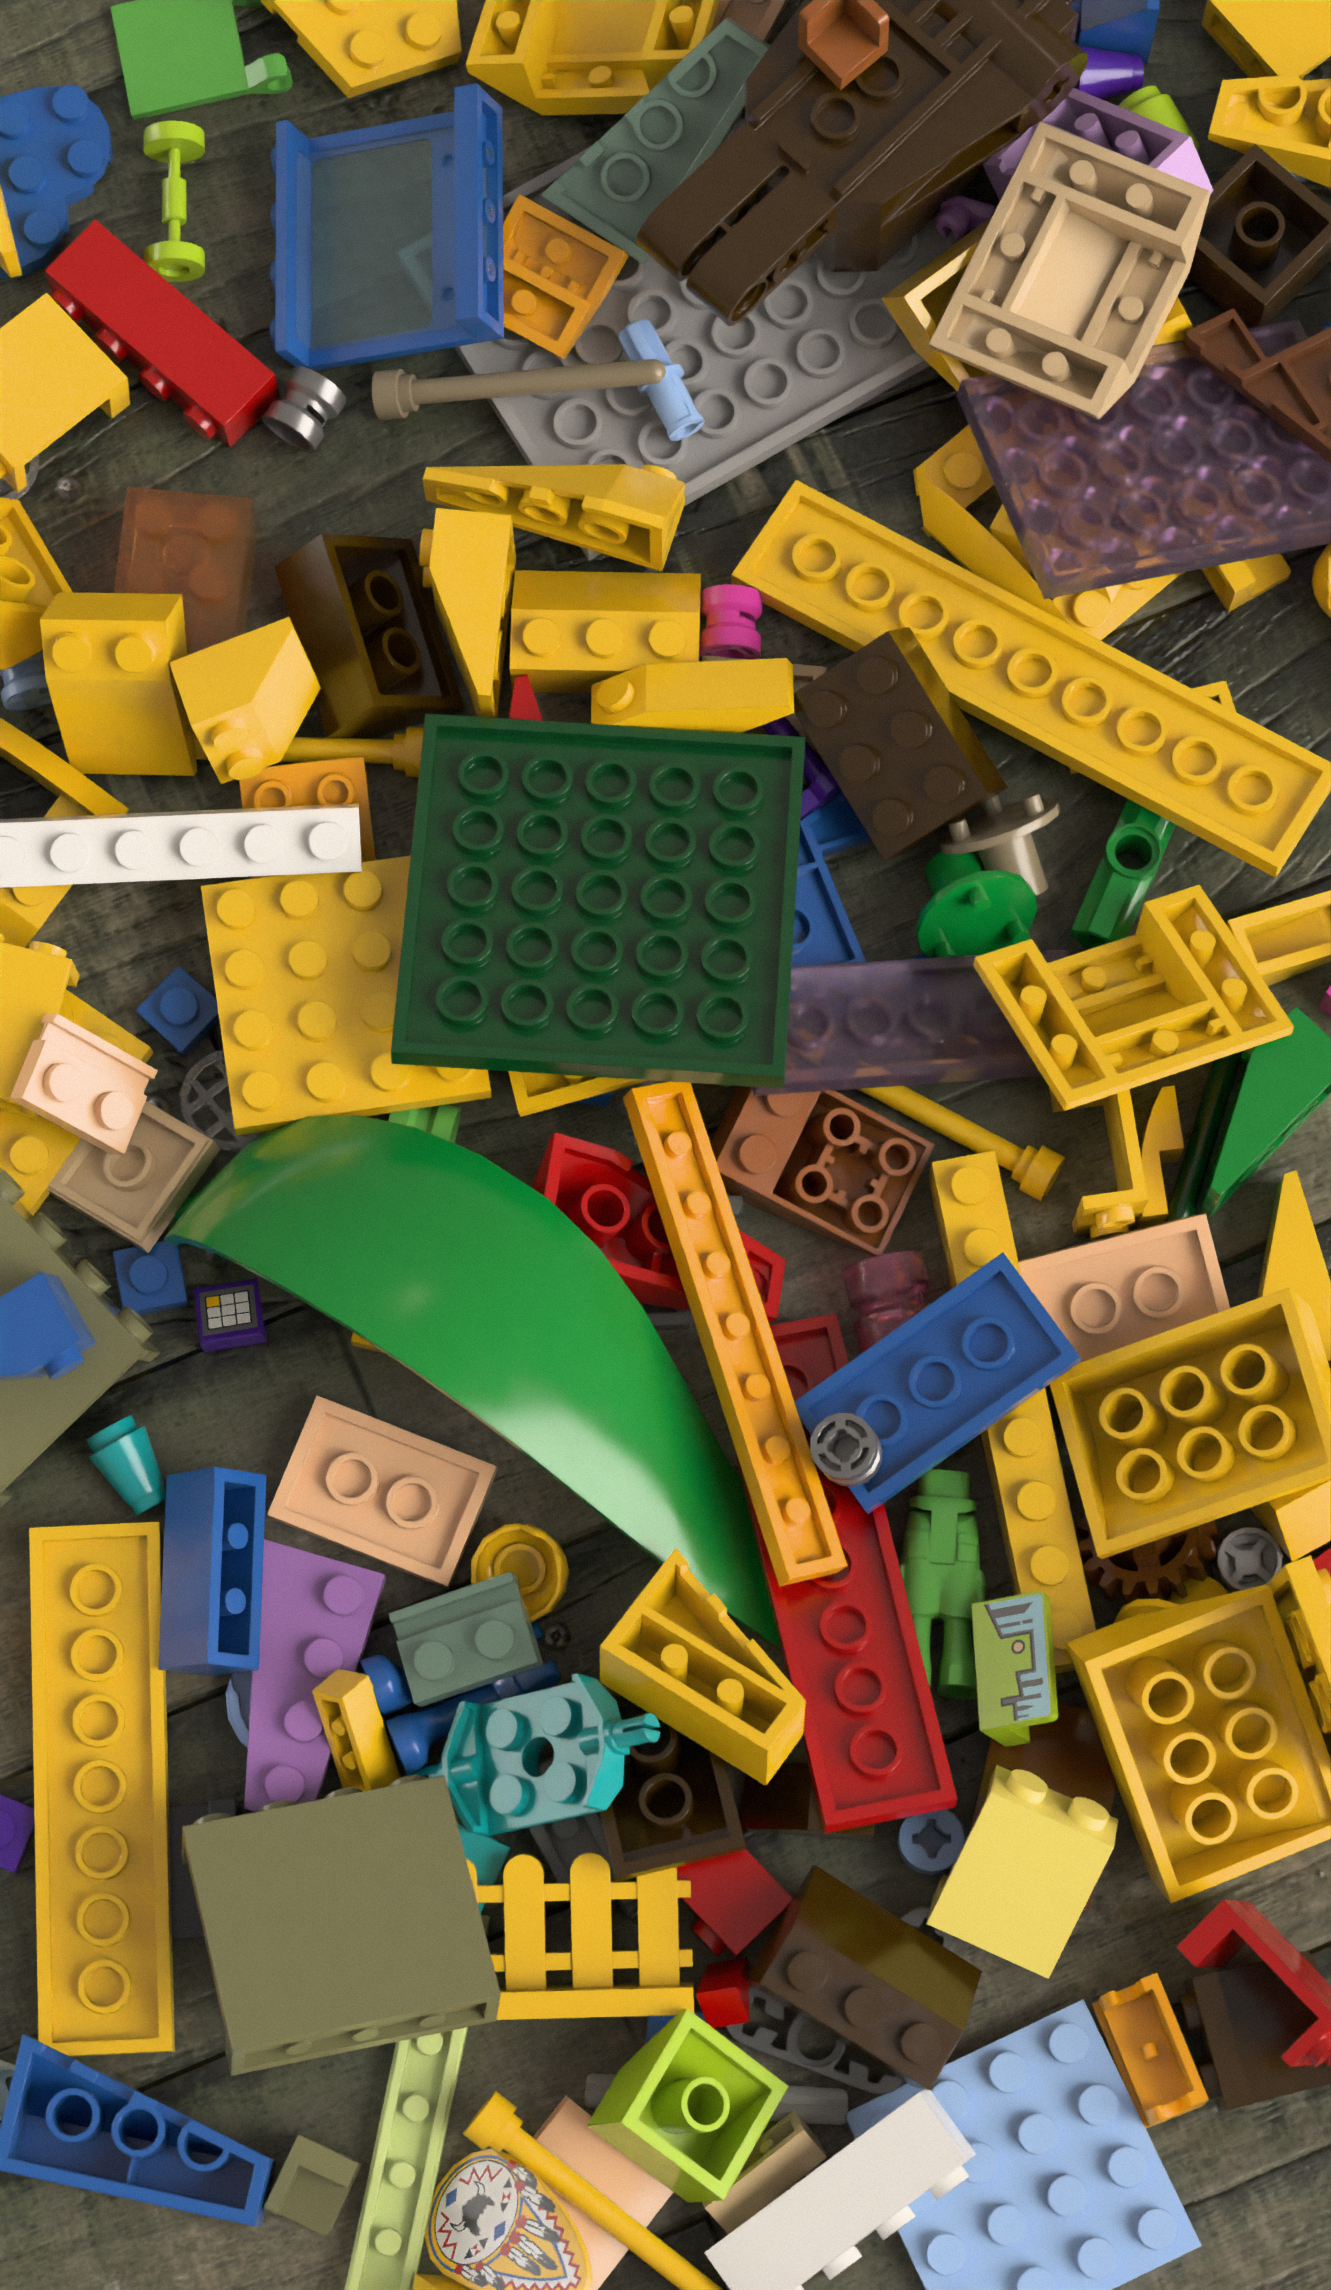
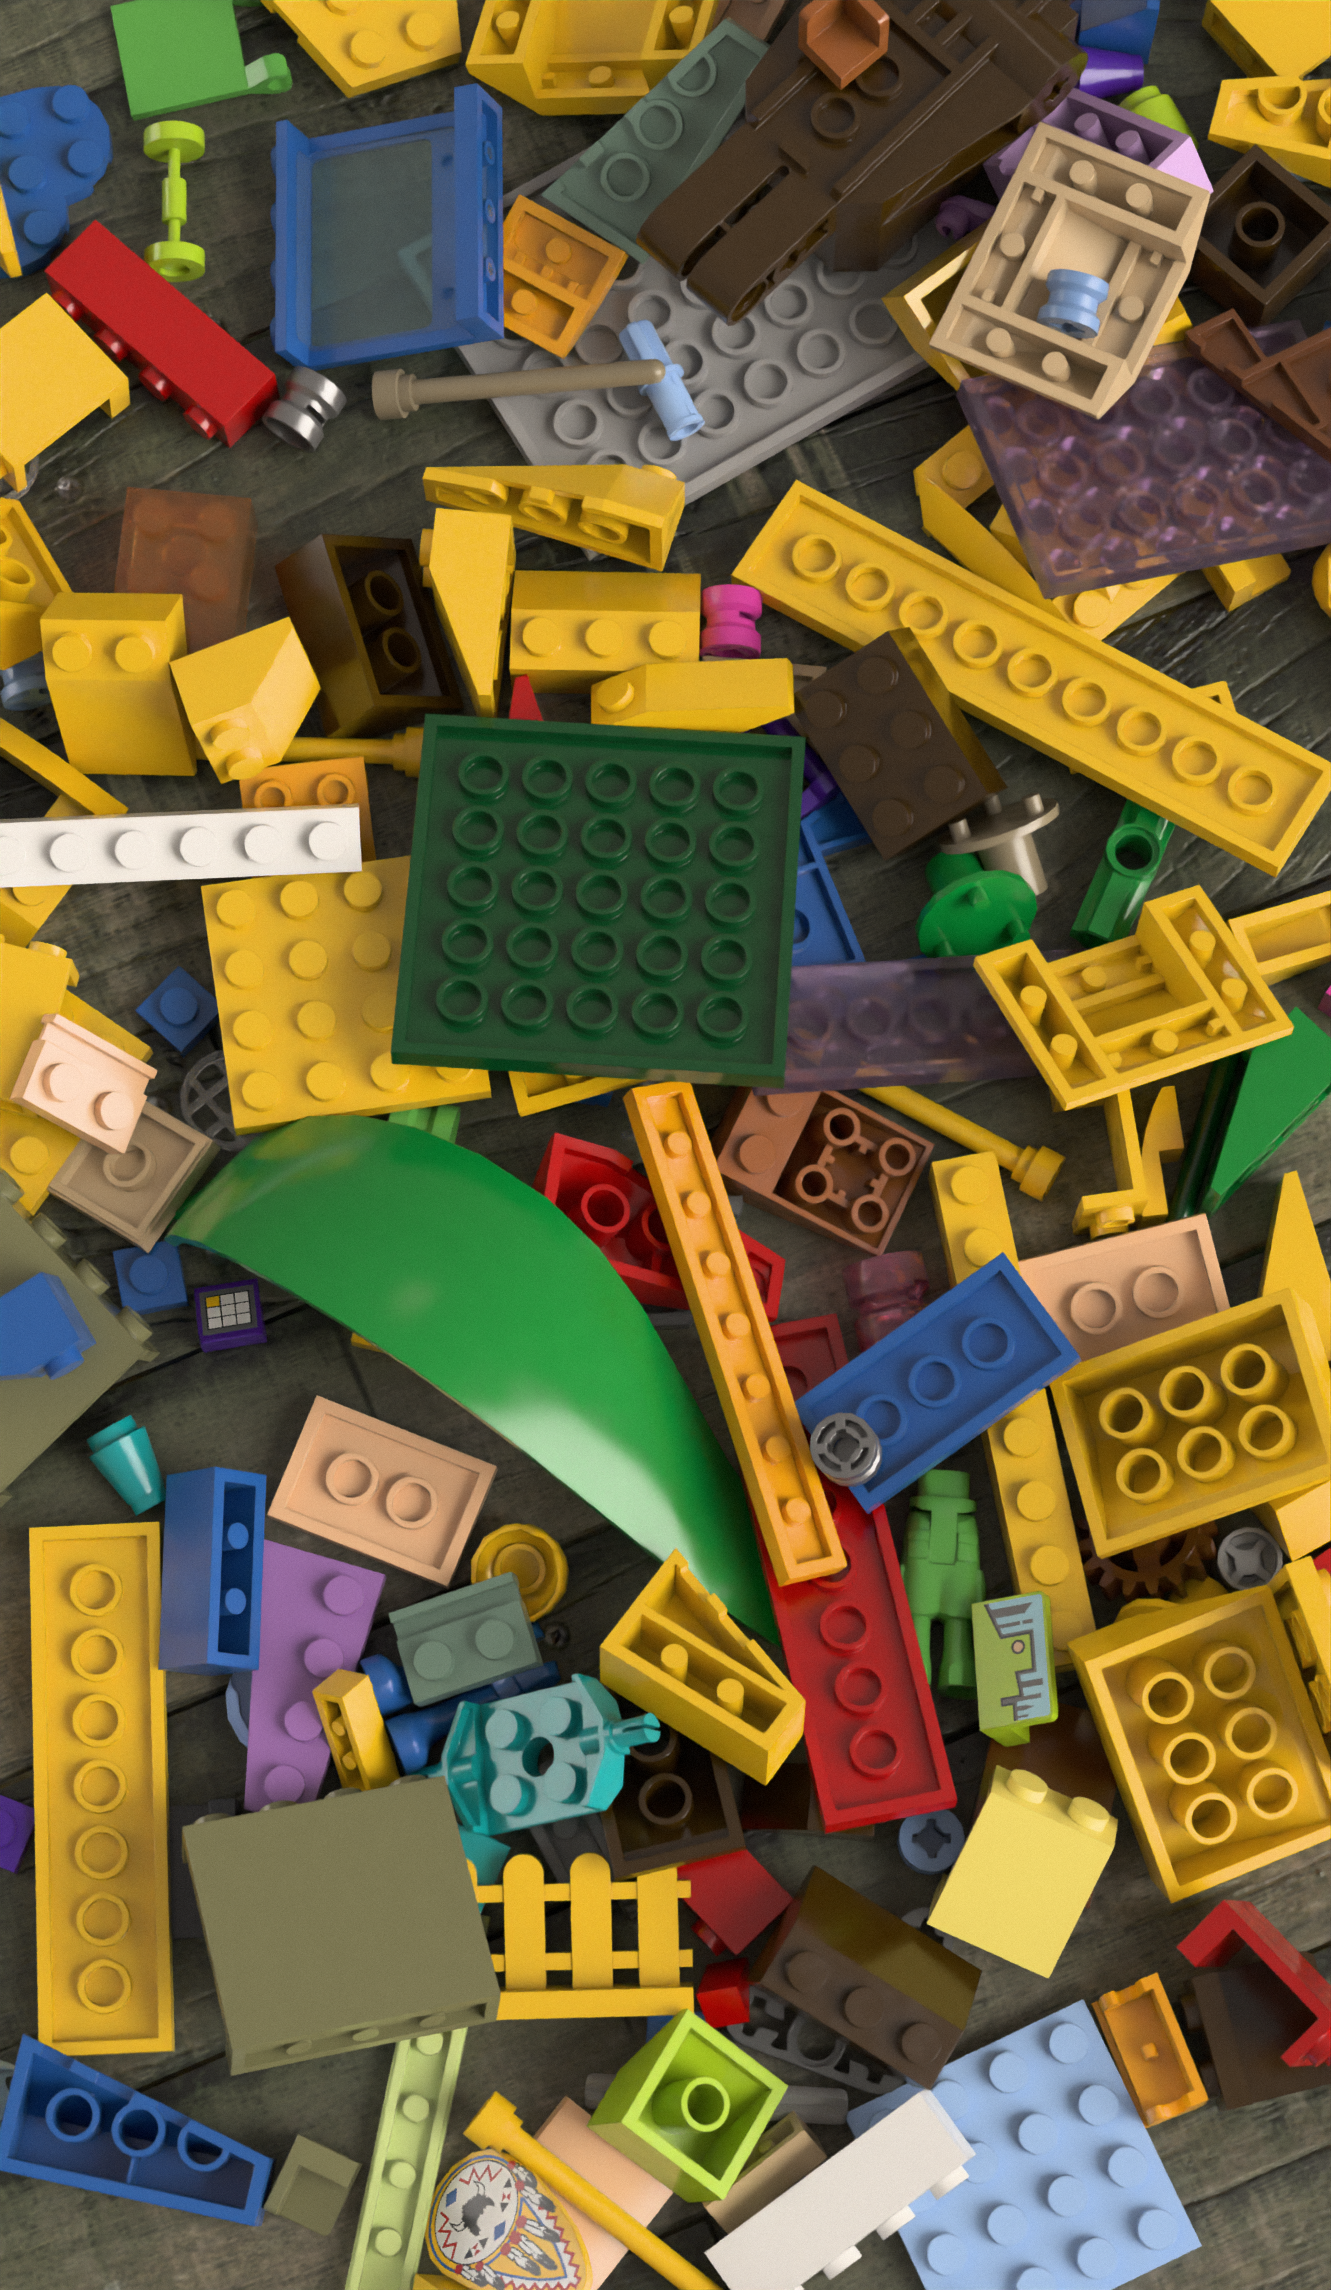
none -> medium blue wheel [1037,269,1110,339]

